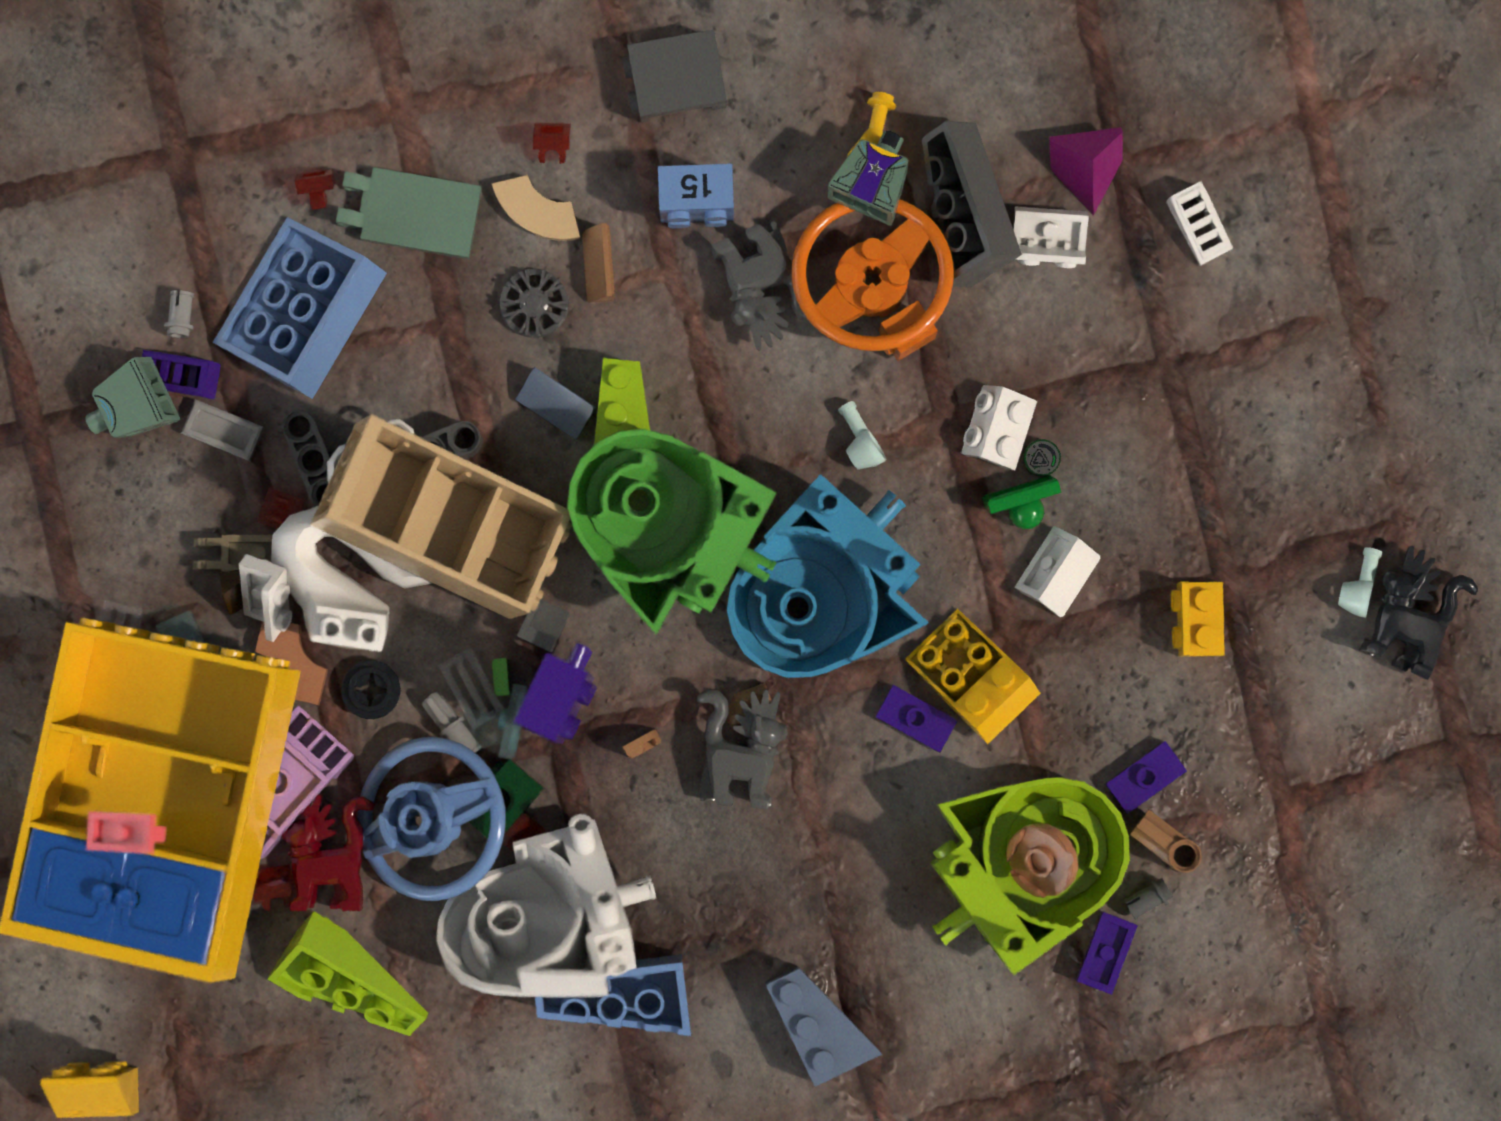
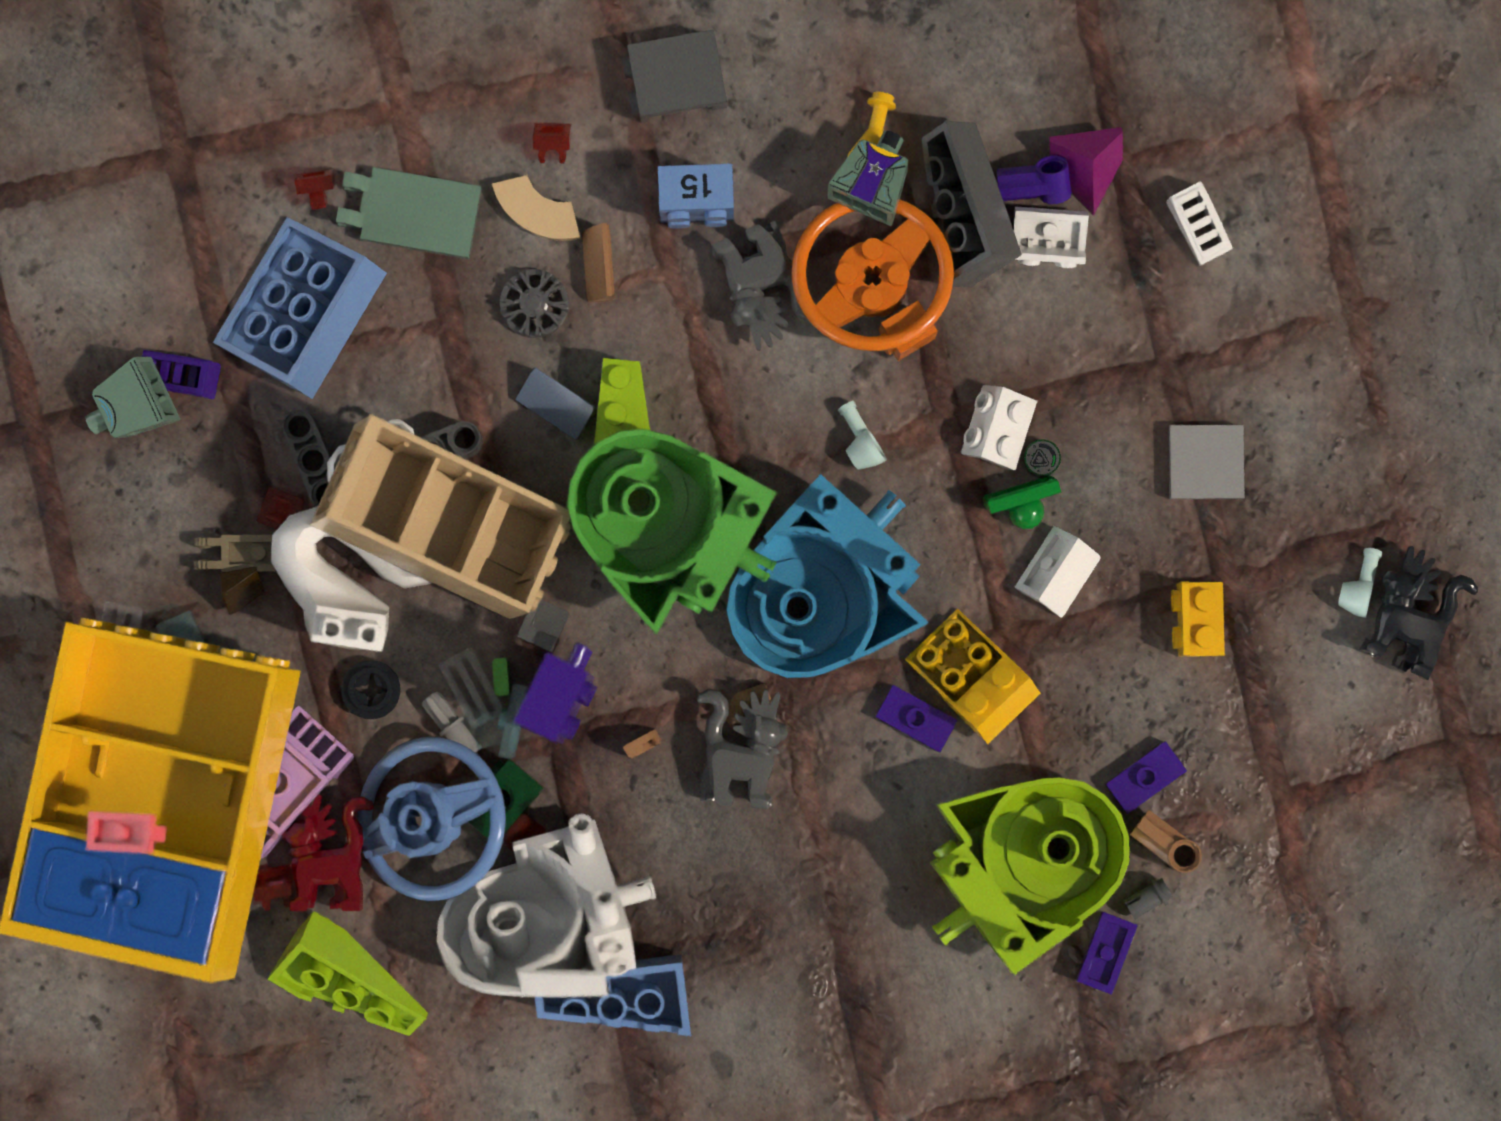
yellow slope [41,1061,139,1118] -> none
light grey pin [164,290,194,338] -> none
light grey tile [181,399,264,462] -> none
white bracket [239,554,292,642] -> none
nougat tile [255,621,328,705] -> none
sand blue wedge [765,966,882,1087] -> none
nougat tile [1006,823,1078,897] -> none
none -> dark purple piece [997,155,1072,204]
none -> light grey tile [1169,425,1245,500]

